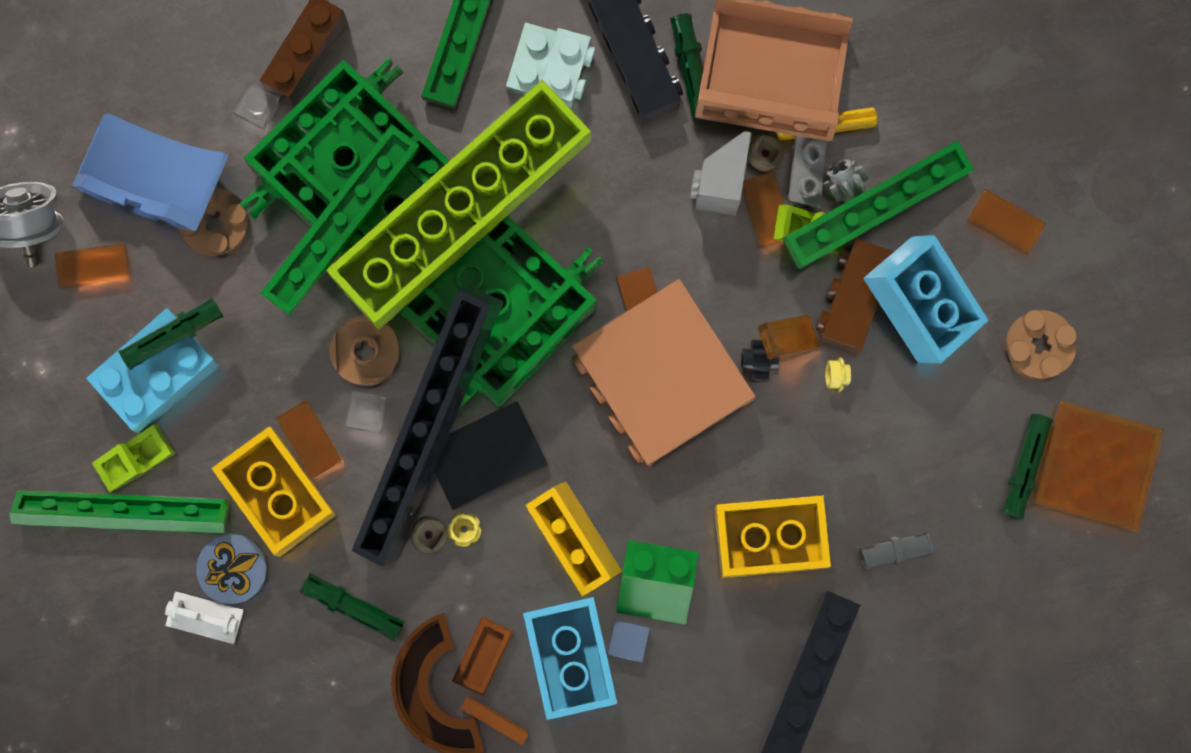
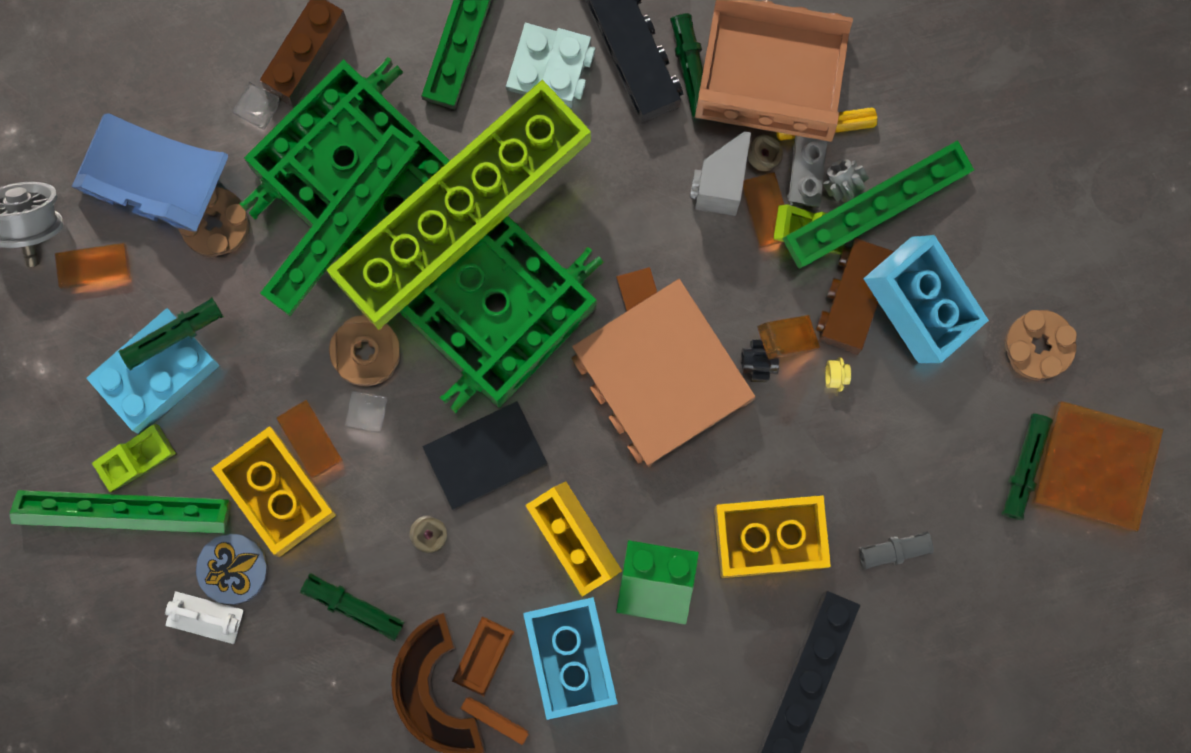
black brick [351,287,504,566] -> none
light yellow plate [446,512,481,547] -> none
sand blue tile [608,620,650,663] -> none
clear orange tile [967,189,1046,255] -> none

